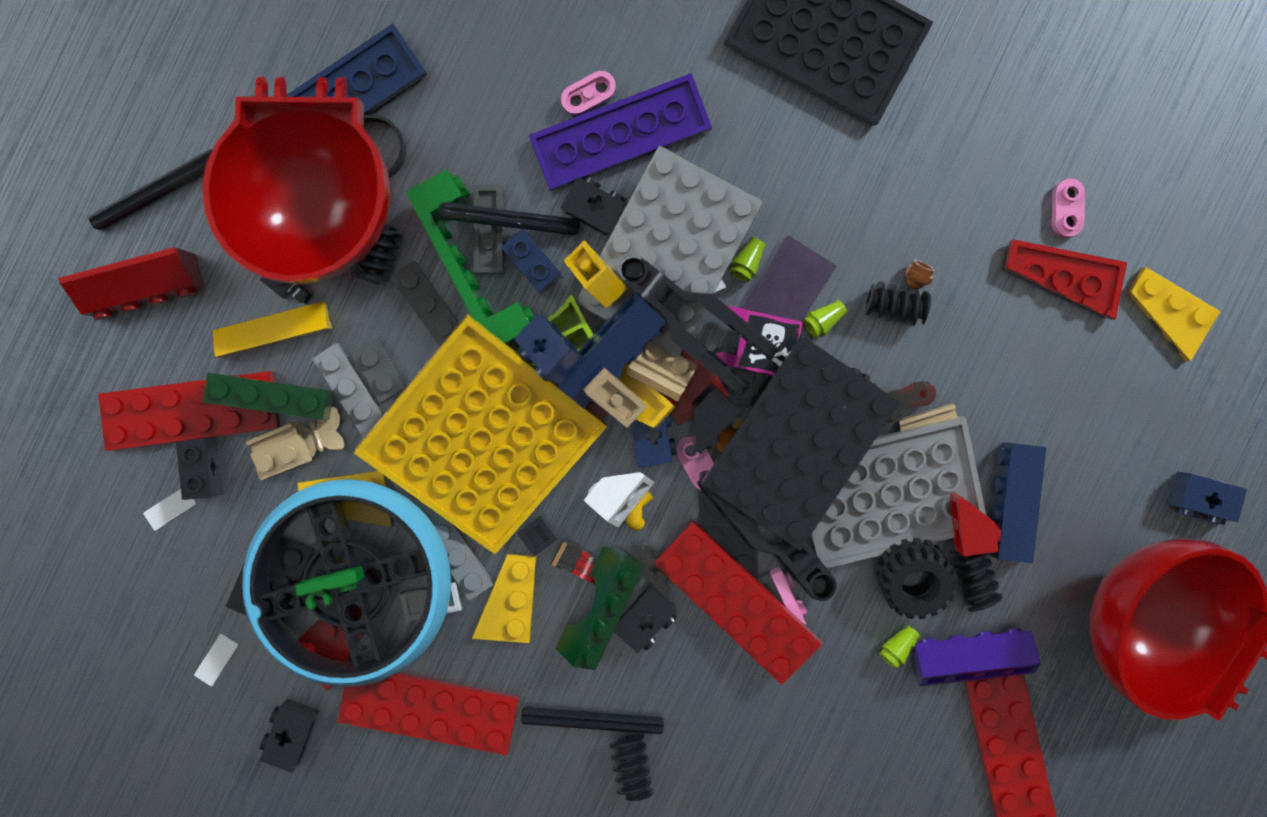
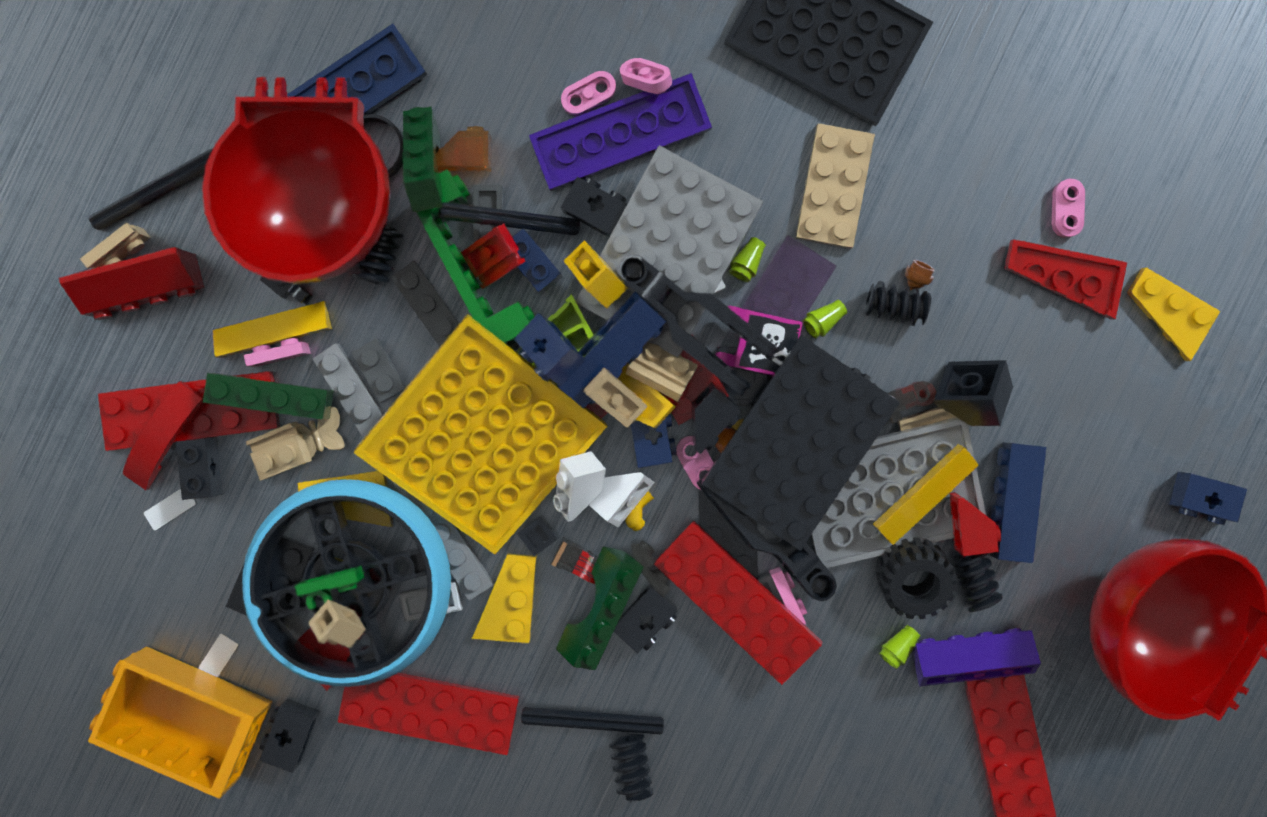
none -> tan plate [80,222,151,269]
none -> light orange container [88,646,273,799]
none -> red slope [122,381,203,490]
none -> bright pink plate [244,338,311,367]
none -> tan brick [308,599,366,648]
none -> dark green arch [403,106,443,212]
none -> clear orange slope [436,126,492,171]
none -> red plate [461,224,526,289]
none -> white slope [553,451,606,522]
none -> bright pink plate [620,58,672,94]
none -> tan plate [795,123,875,249]
none -> yellow slope [873,444,979,545]
none -> black slope [934,360,1013,426]

